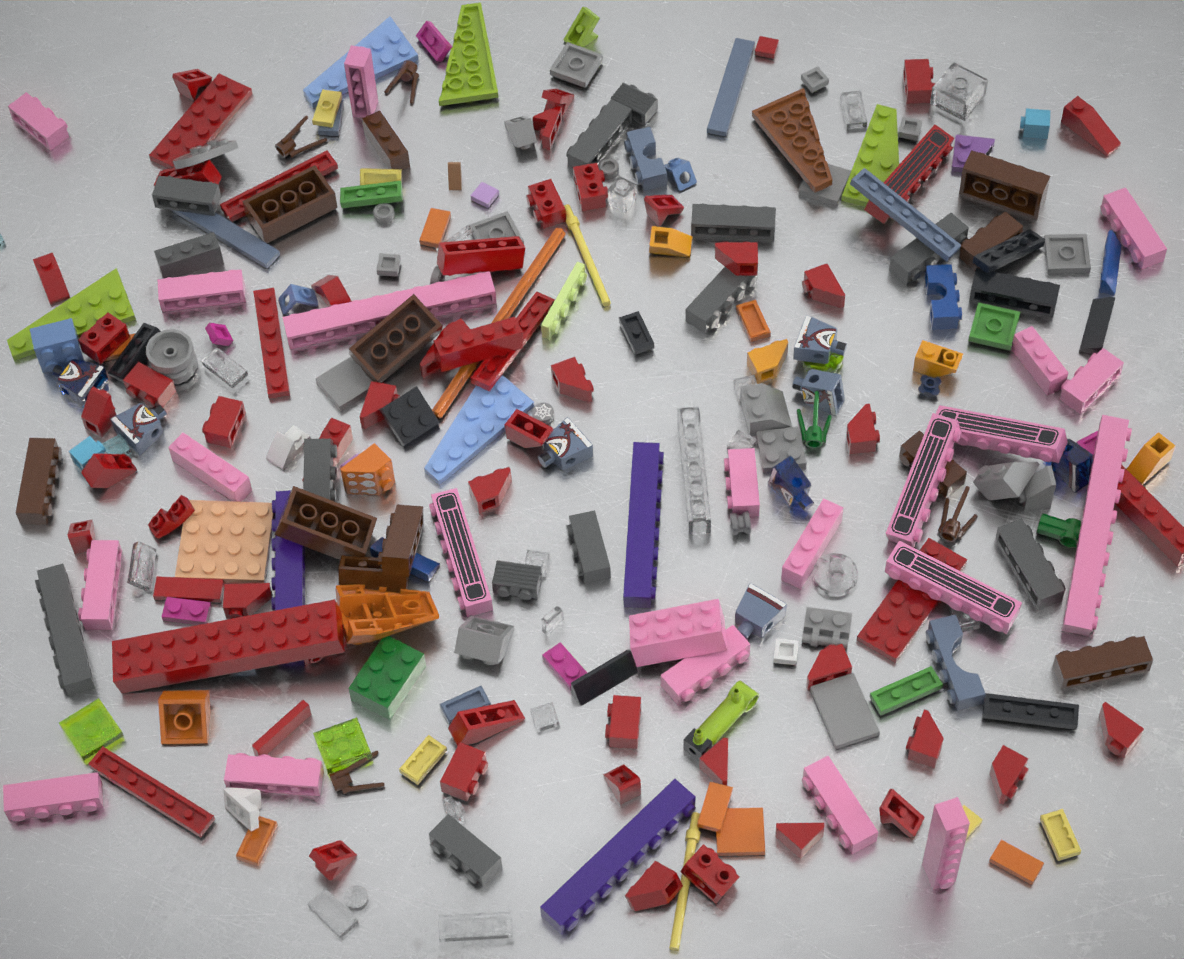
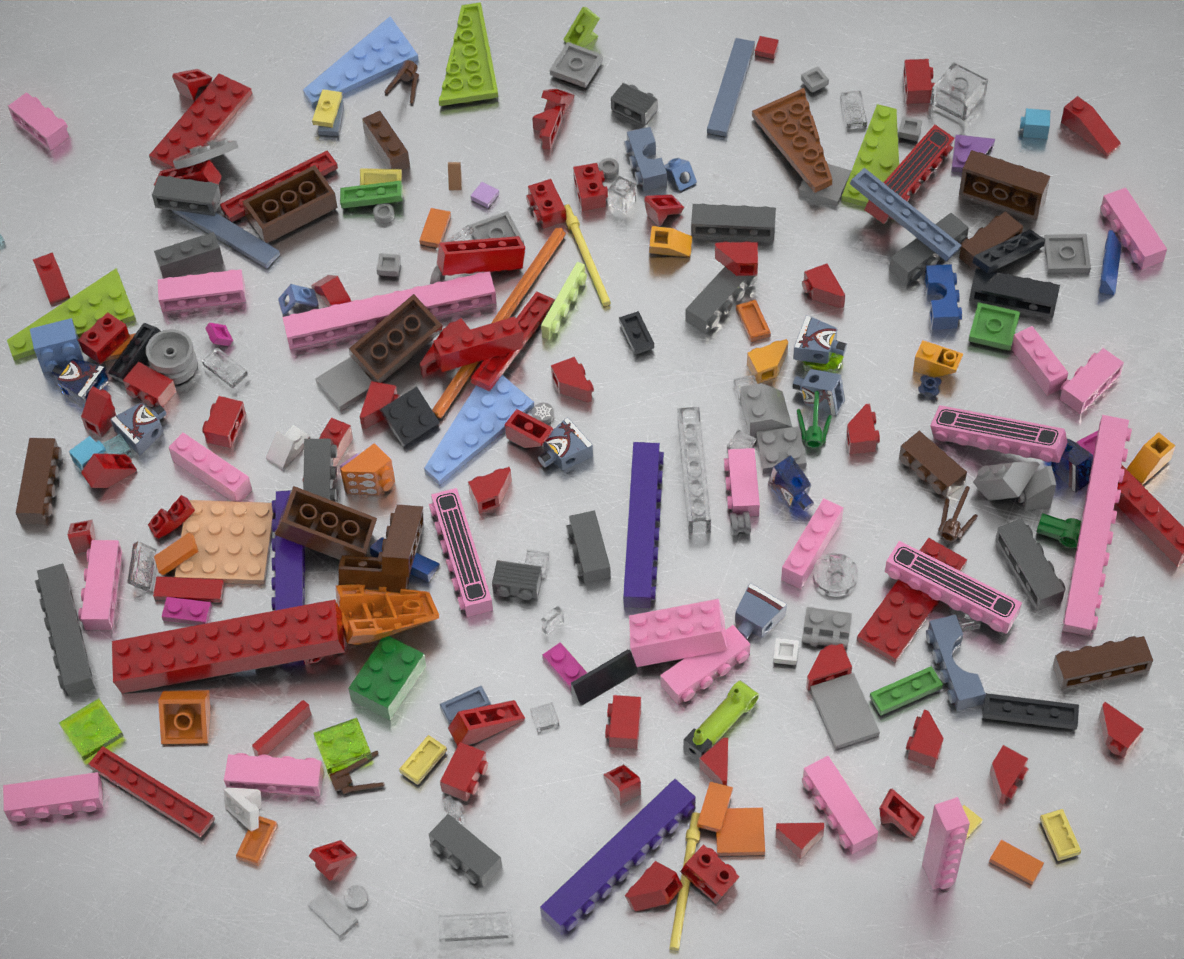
red slope [223,583,273,619] -> none
red plate [253,287,290,399] -> none
reddish brown plant [275,115,327,158] -> none
bright pink brick [344,45,379,118] -> none
dark pink plate [416,21,452,62] -> none
light grey slope [454,615,514,665] -> none
light grey slope [504,116,537,150] -> none
dark grey brick [566,99,632,168] -> none
brick [886,413,962,548] -> none
black slope [1079,297,1115,354] -> none
none -> orange tile [154,532,199,575]

